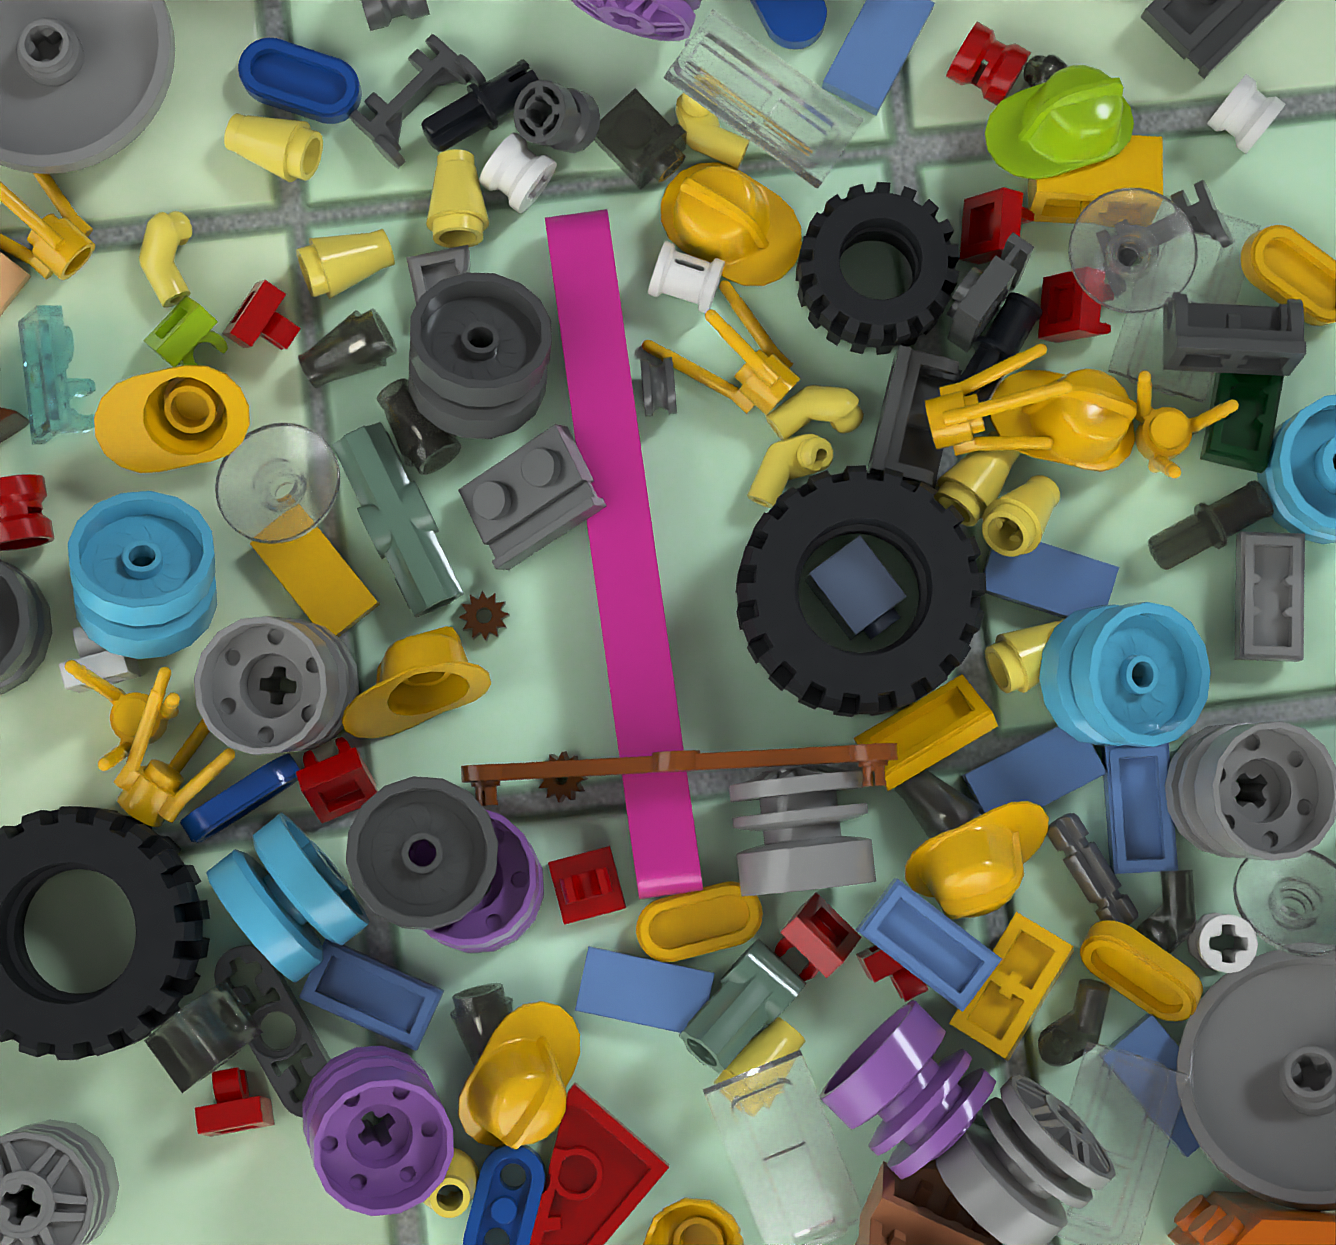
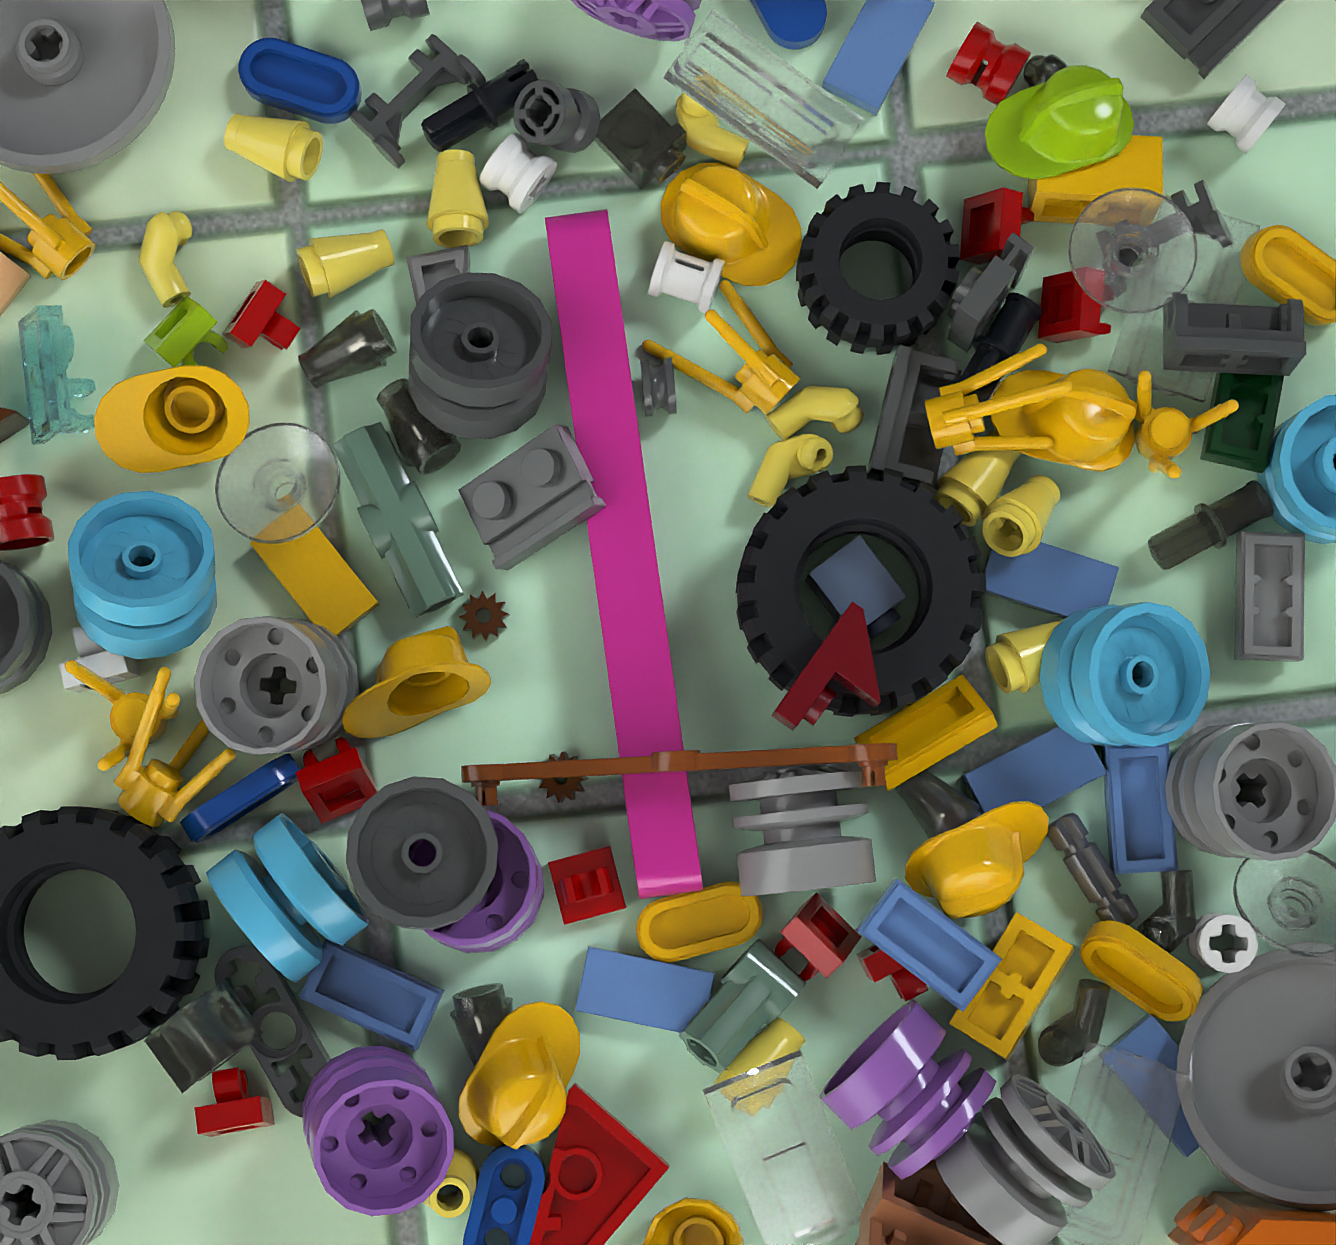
none -> dark red slope [771,601,881,731]

